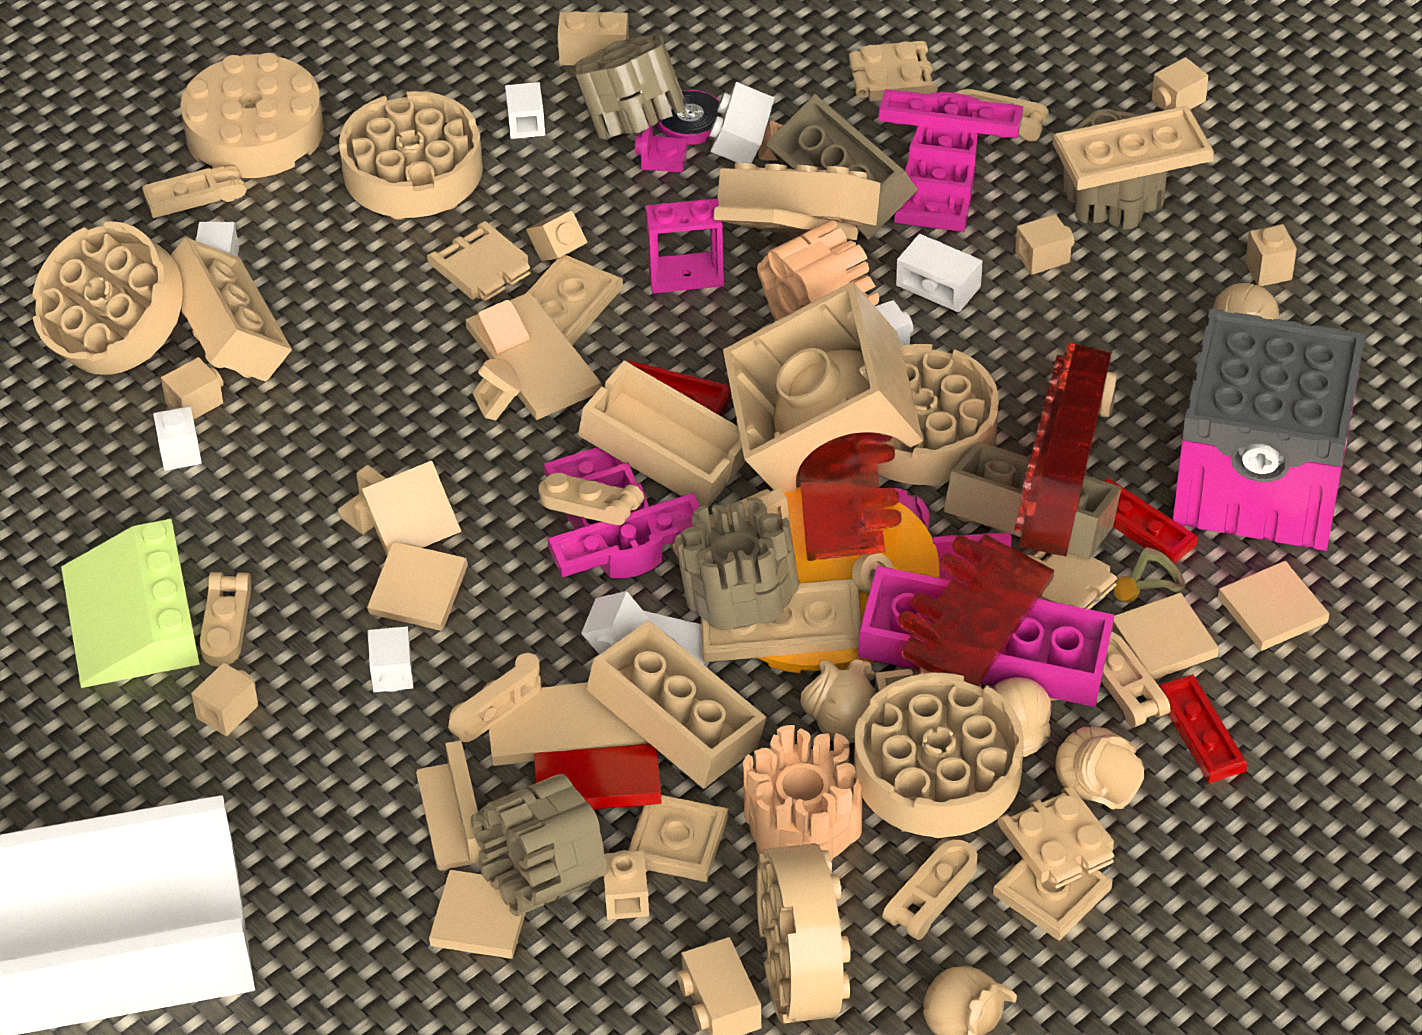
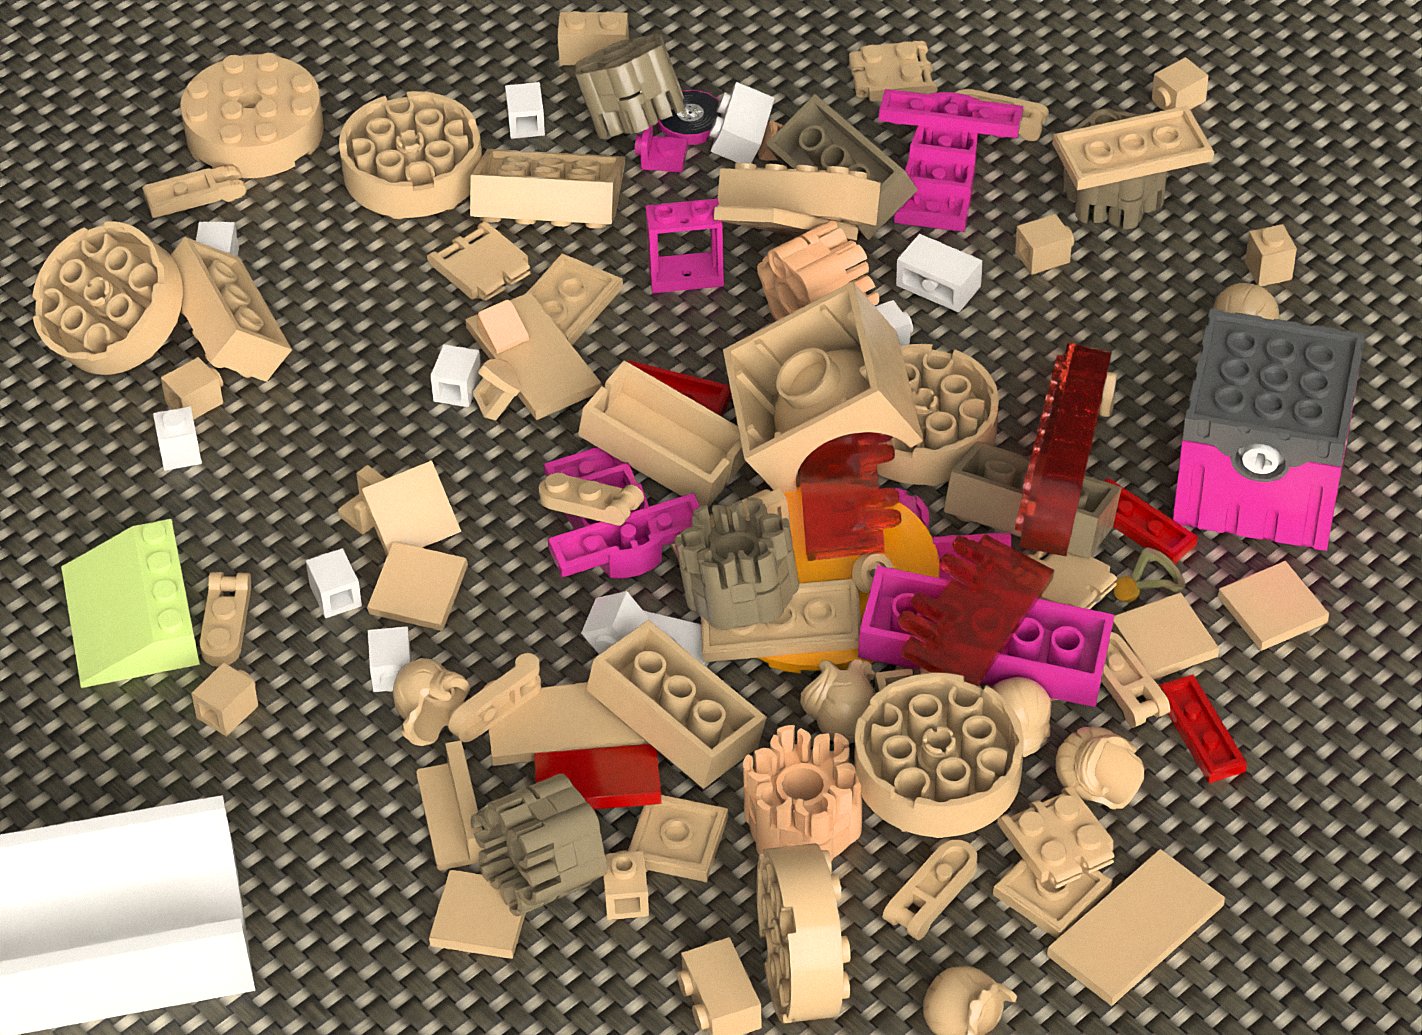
tan brick [526,210,587,262] -> none
none -> white brick [306,548,362,618]
none -> tan hair [392,658,471,746]
none -> white brick [431,345,482,407]
none -> slope [470,149,625,228]
none -> tan tile [1047,849,1225,1006]

